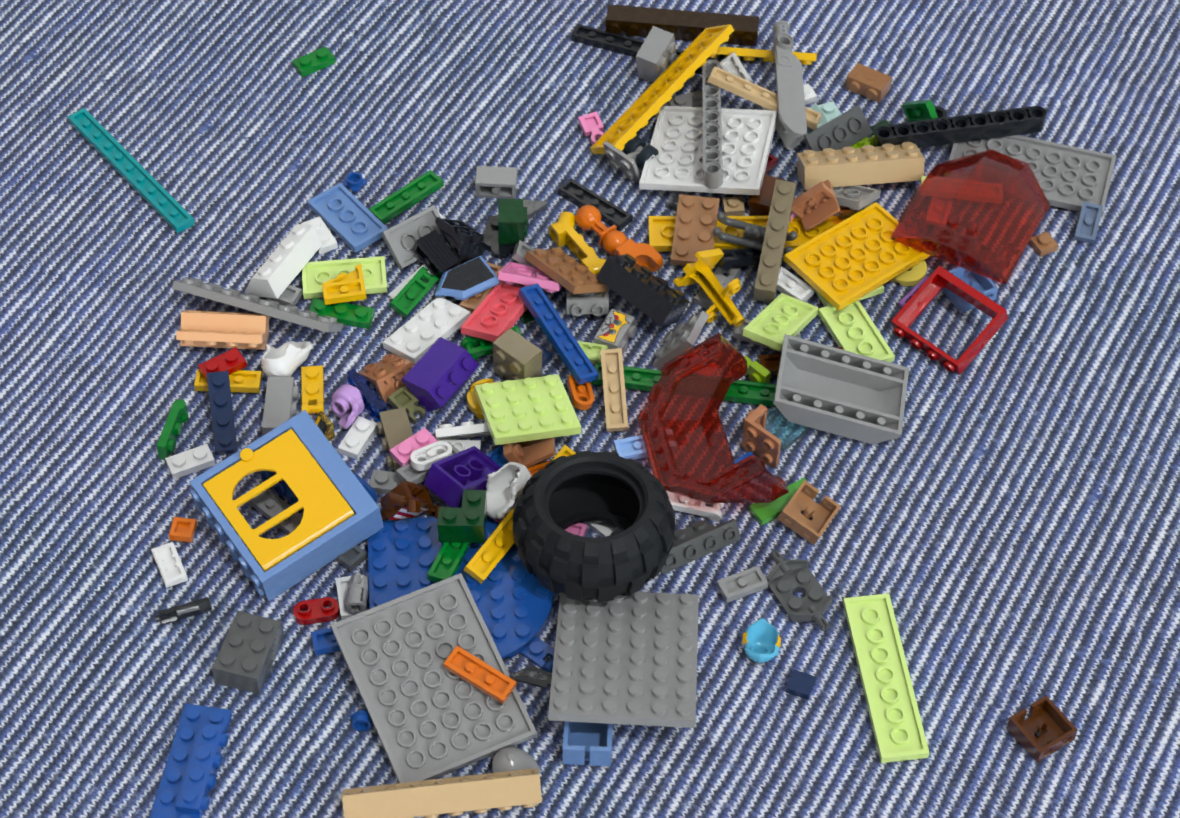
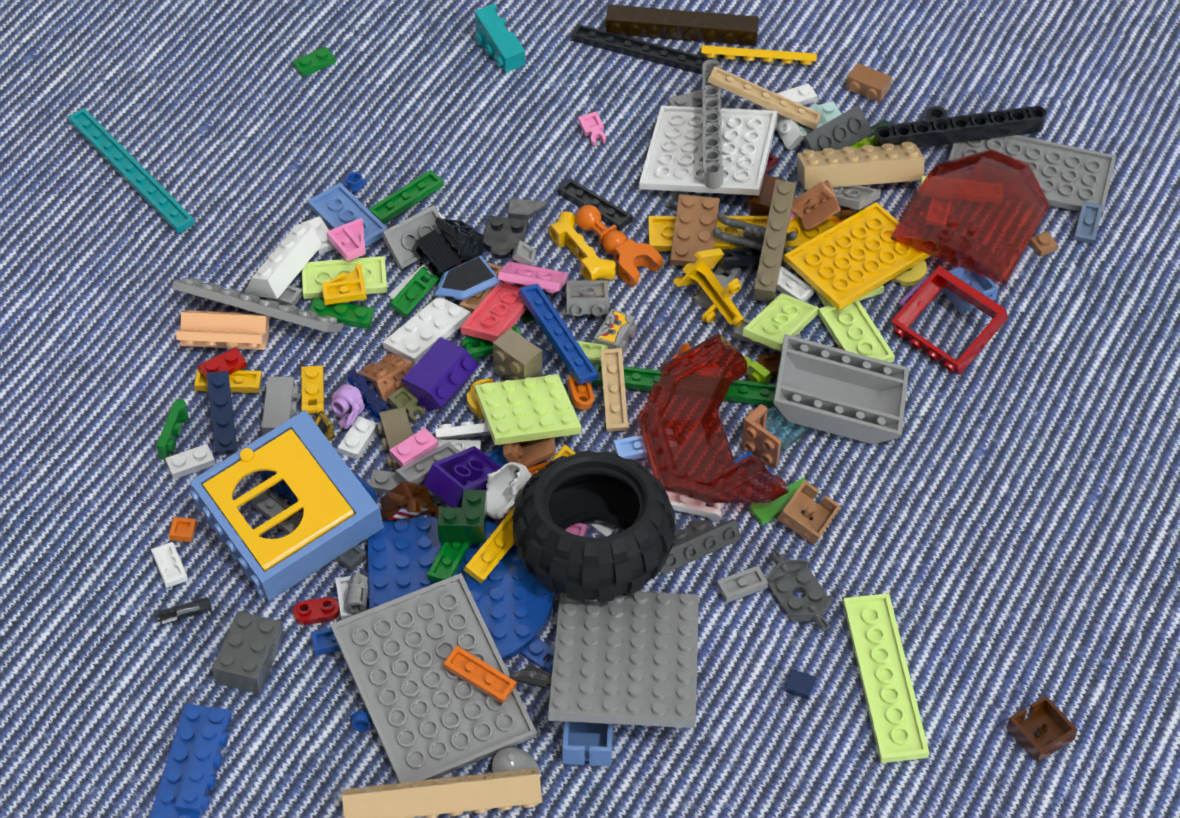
white piece [261,341,312,377] -> none
white plate [410,441,452,471] -> none
light grey brick [475,166,518,199] -> none
dark green brick [498,199,527,245] -> none
medium nougat plate [525,247,607,294] -> none
yellow plate [590,24,734,155] -> none
black brick [596,254,690,326] -> none
light grey plate [603,136,659,183] -> none
light grey brick [636,26,678,83] -> none
light grey plate [652,310,709,369] -> none
white plate [720,52,753,82] -> none
tan plate [722,196,745,216] -> none
medium azure hair [742,618,781,664] -> none
light grey piece [771,20,807,137] -> none
green plate [902,100,938,122] -> none
none -> bright pink wing [327,218,365,262]
none -> teal wedge [474,3,525,73]

